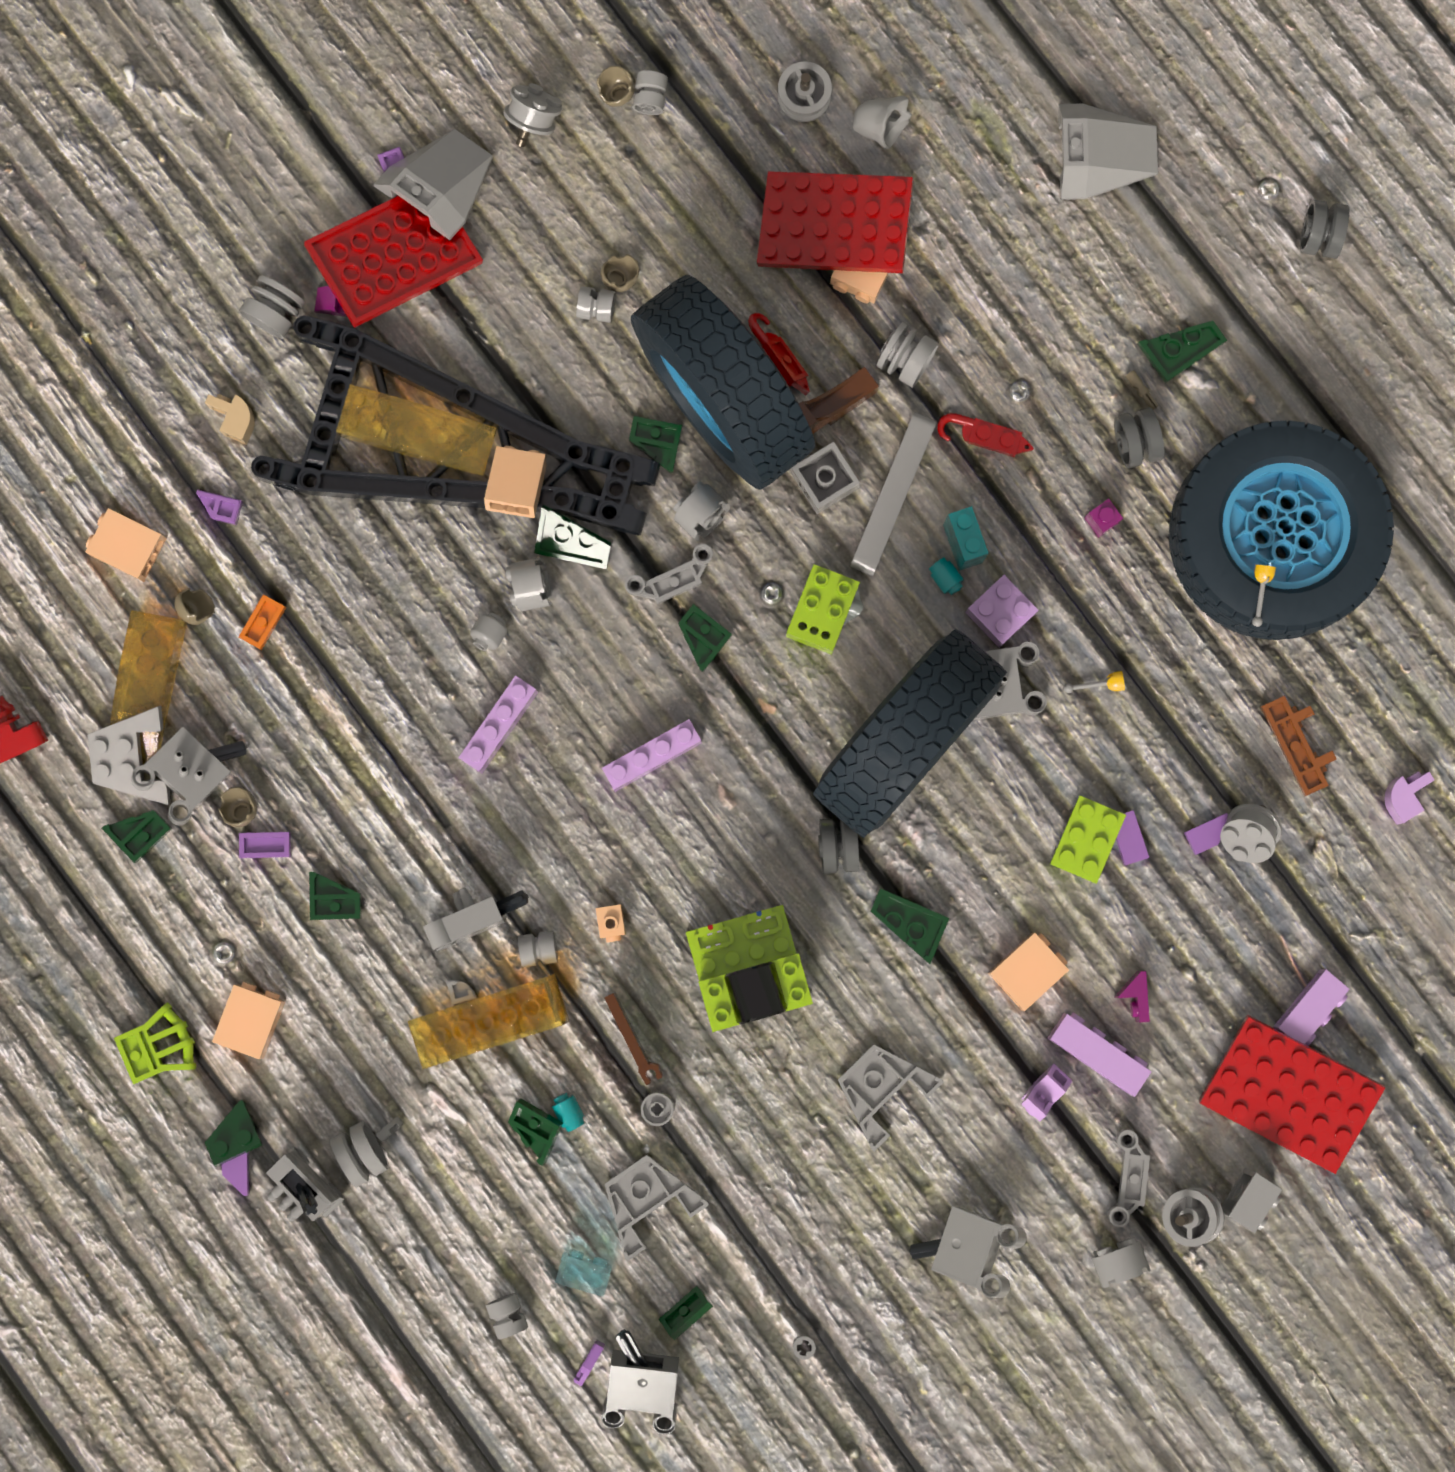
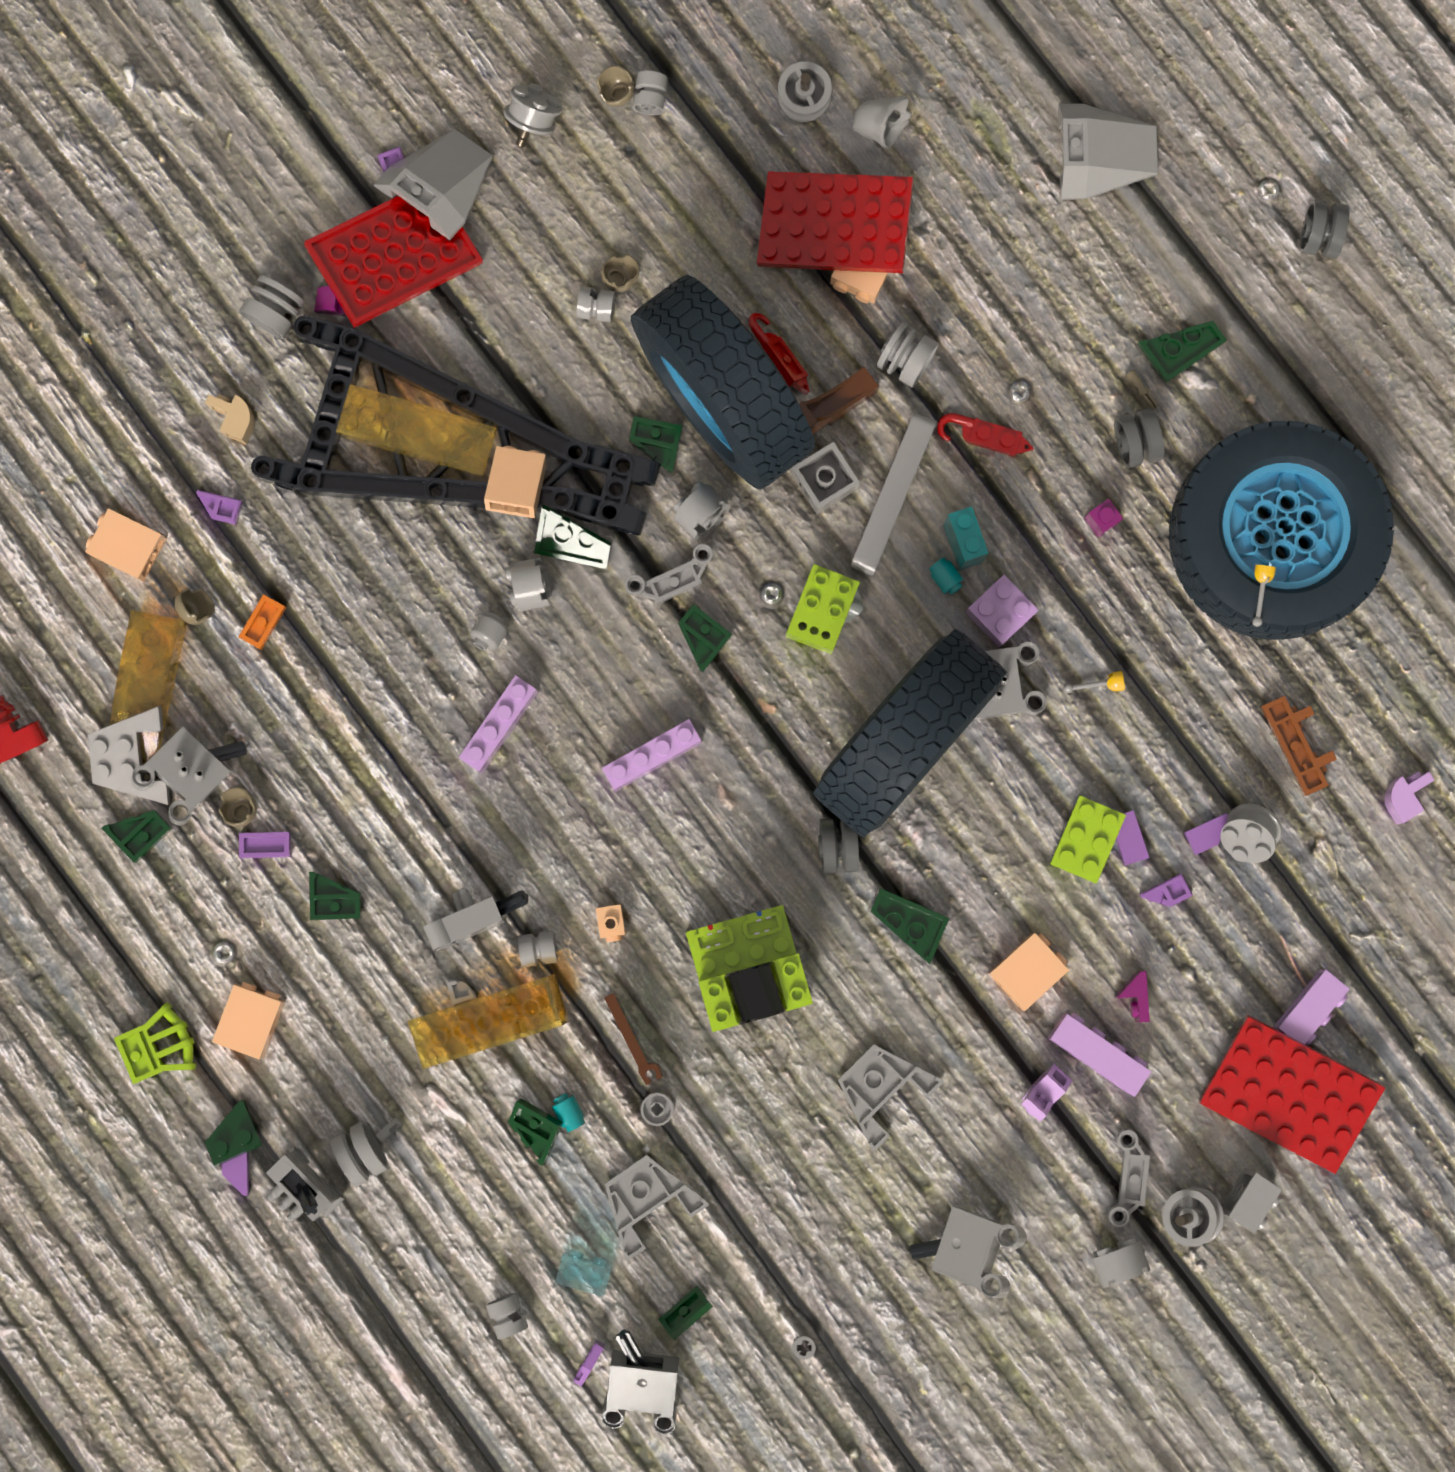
none -> medium lavender tile [1139,873,1193,907]

